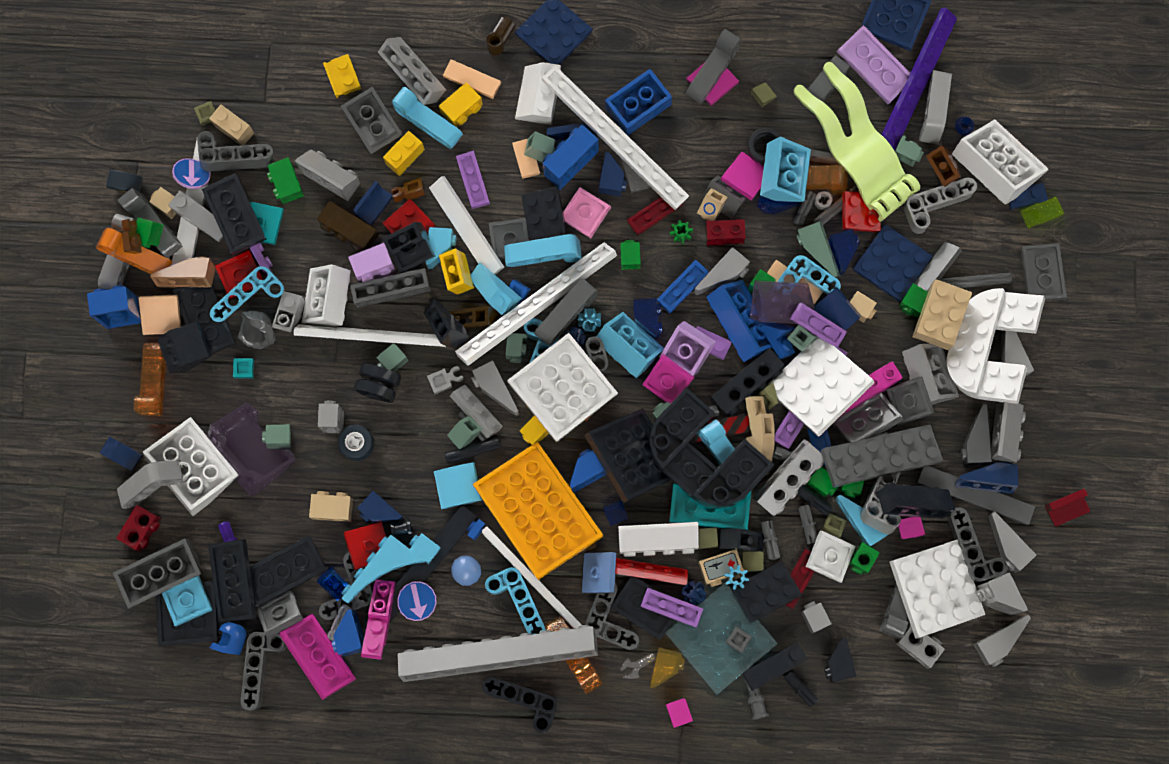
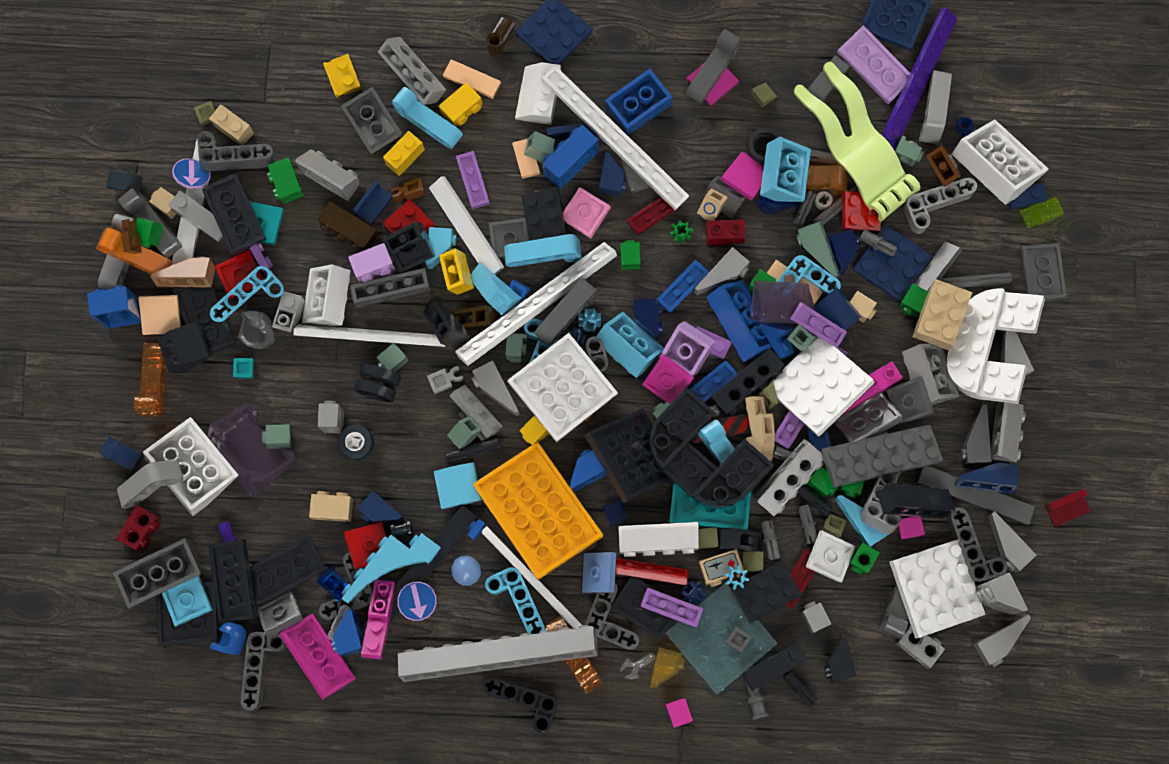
none -> blue plate [689,361,738,403]
none -> dark grey axle [860,230,897,256]

